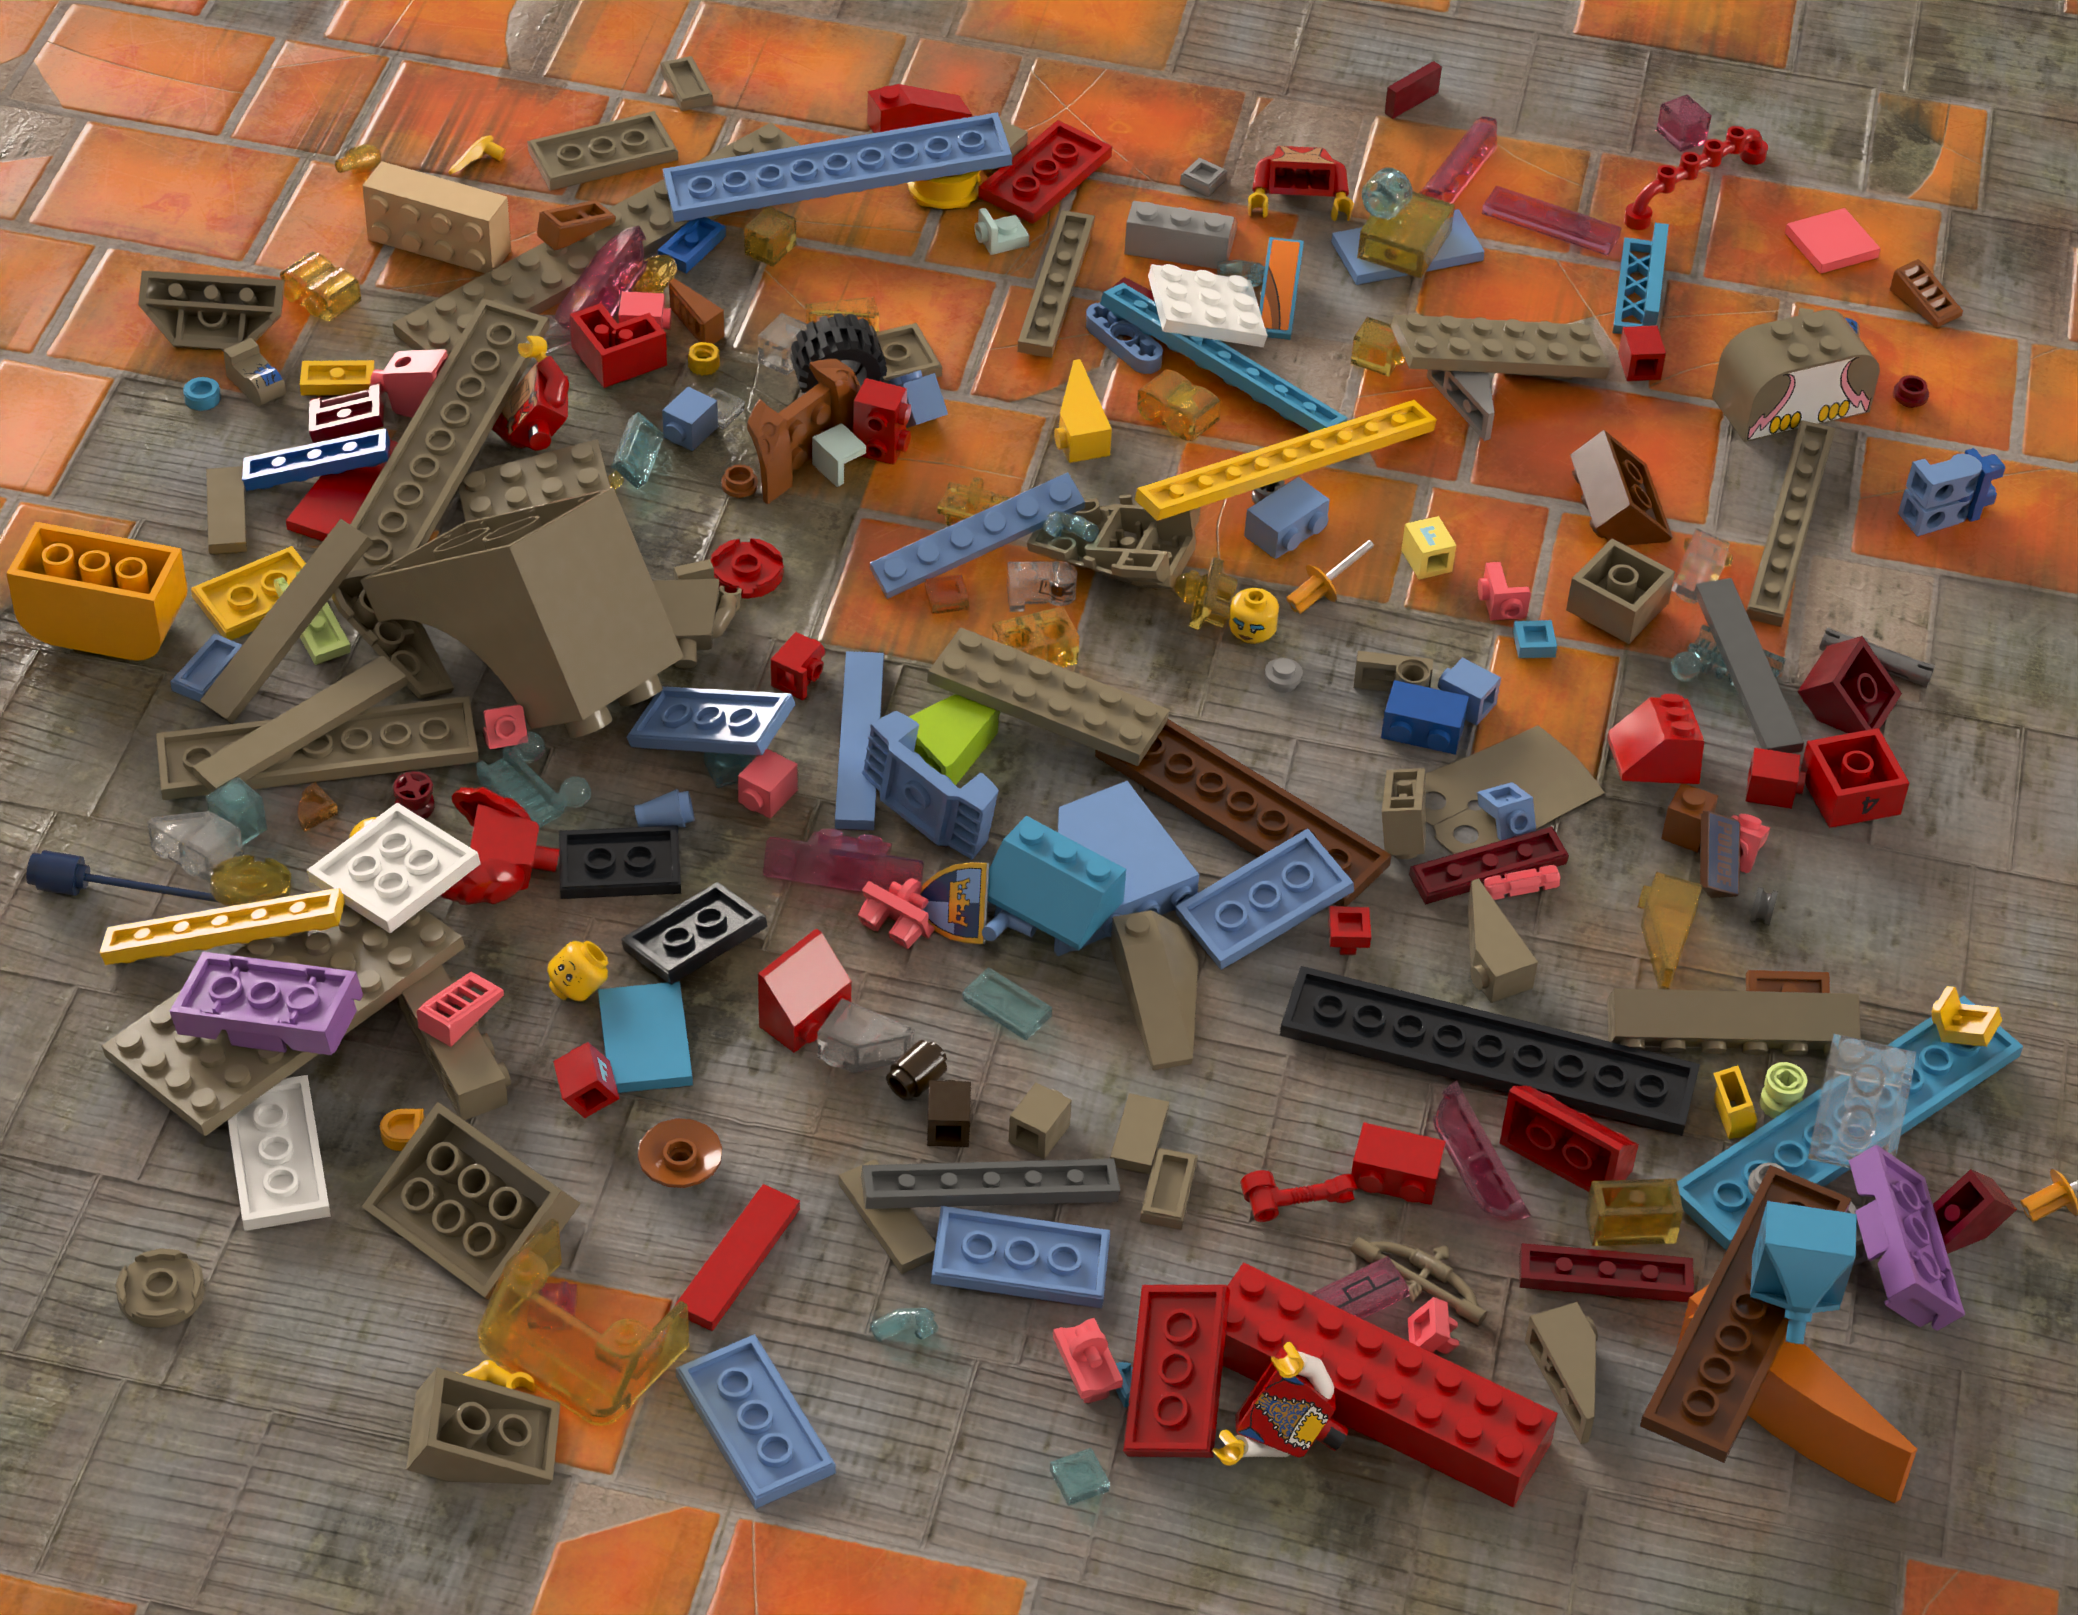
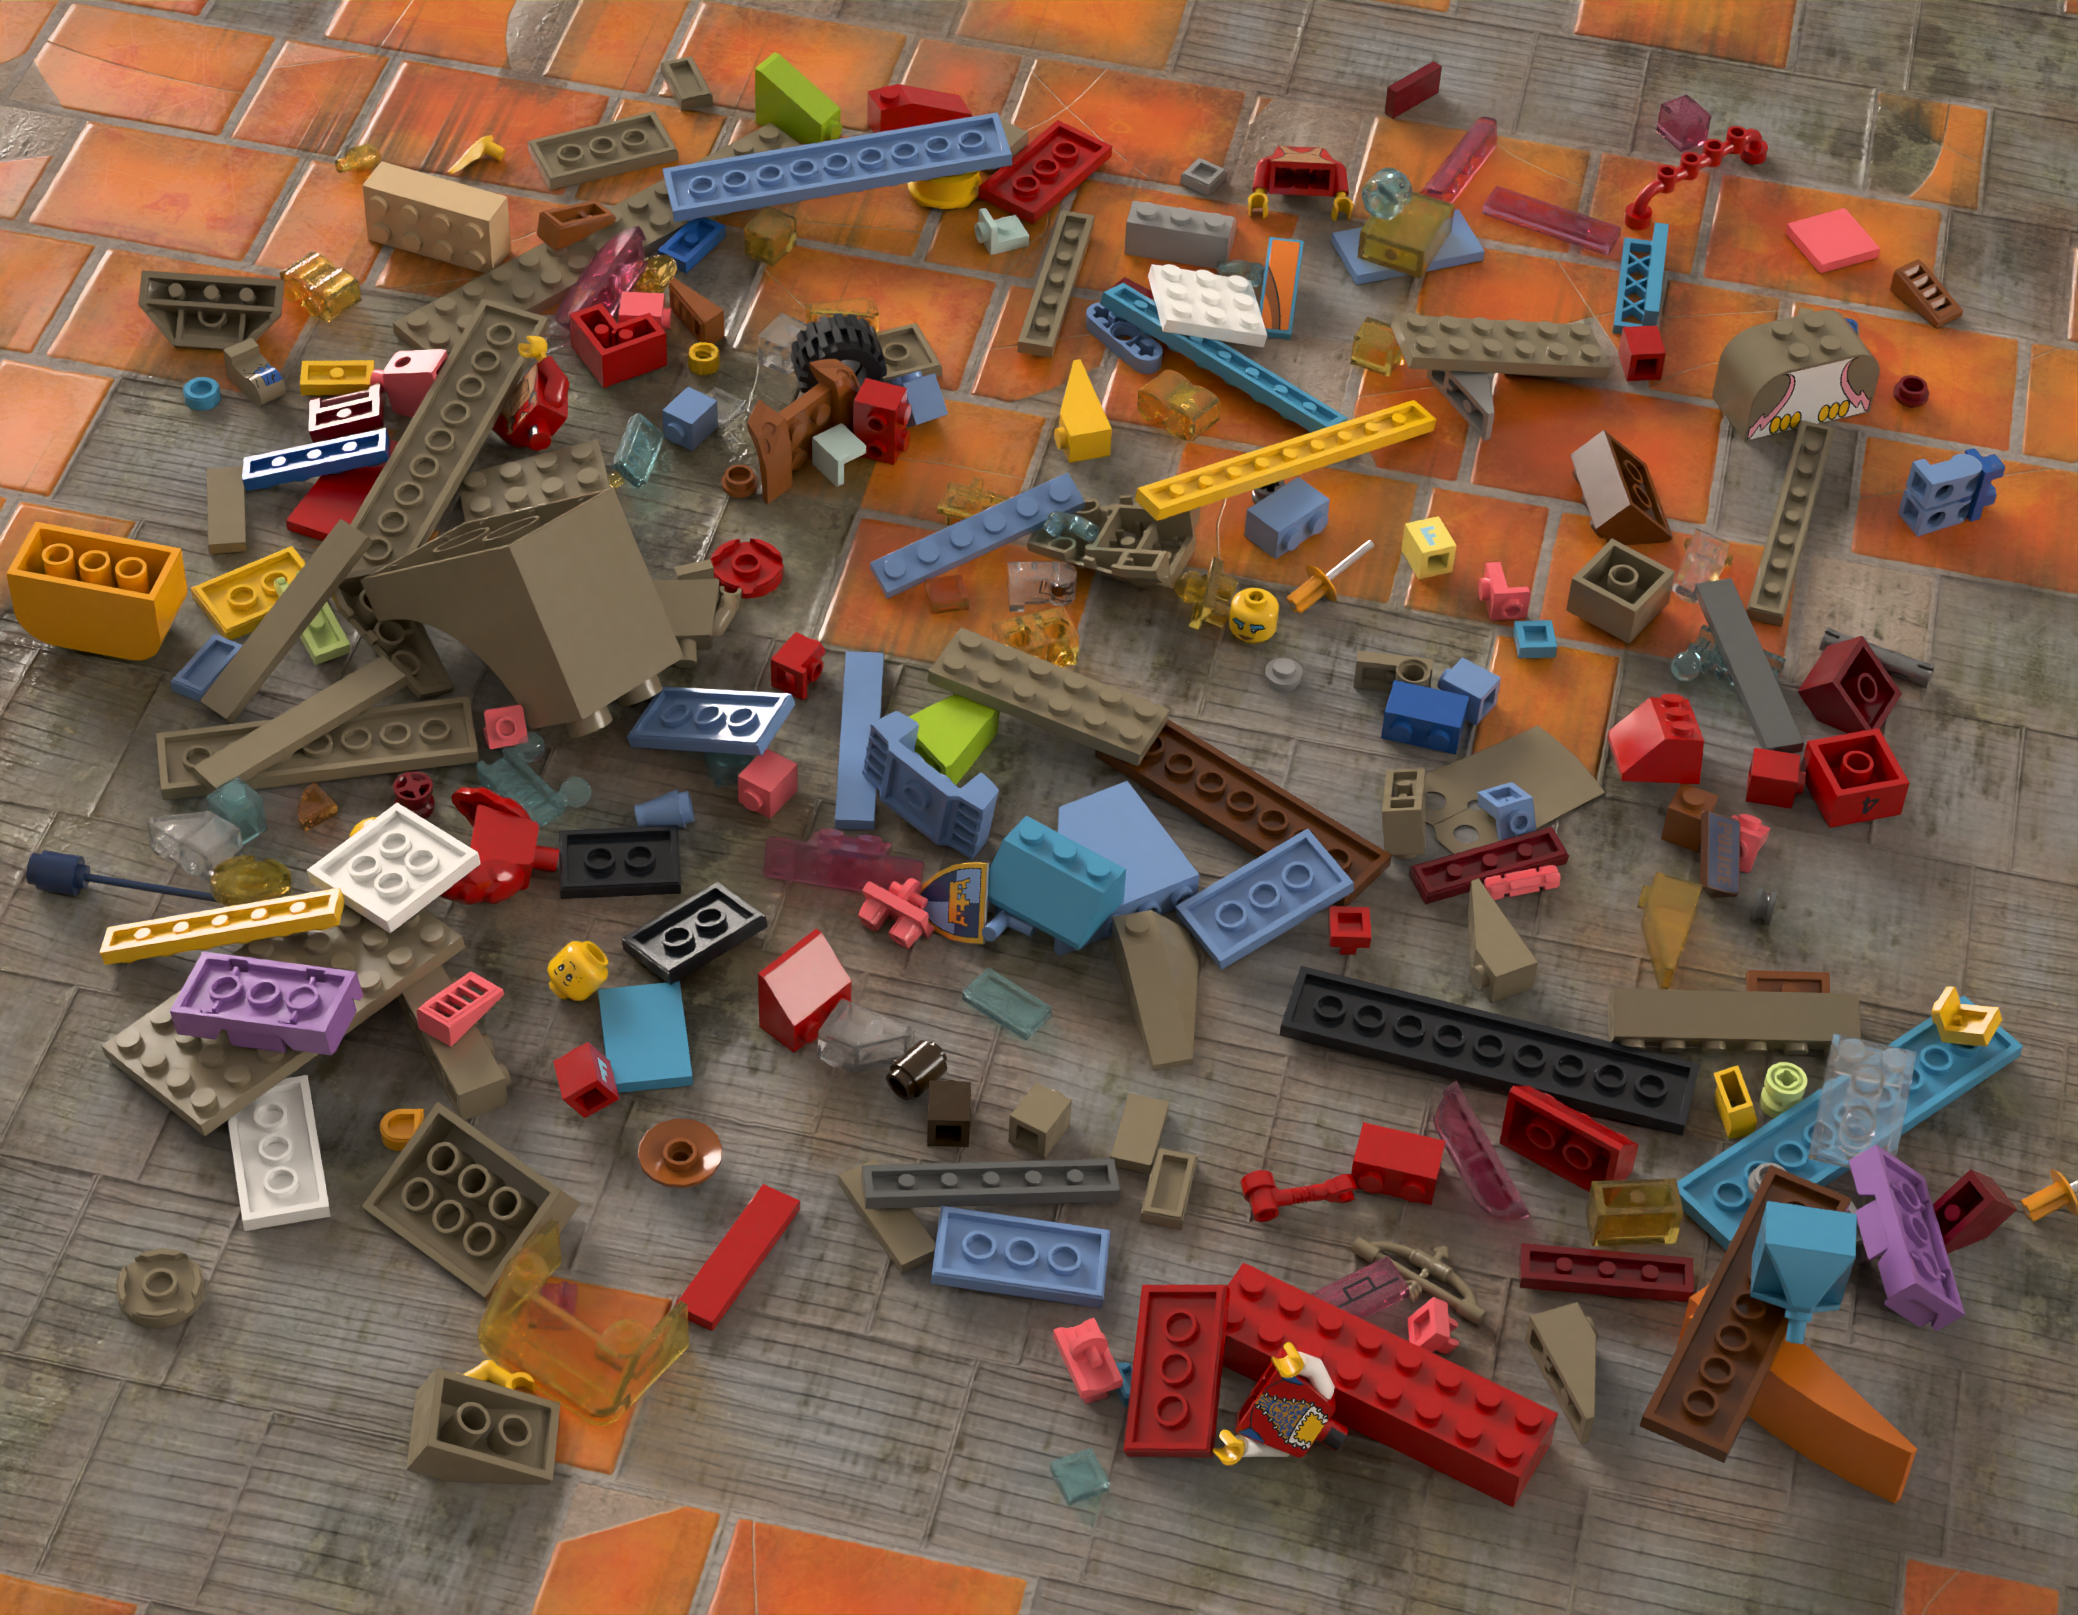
medium blue tile [676,1334,836,1509] -> none
clear light blue arm [870,1308,938,1342] -> none
none -> lime slope [755,52,842,145]

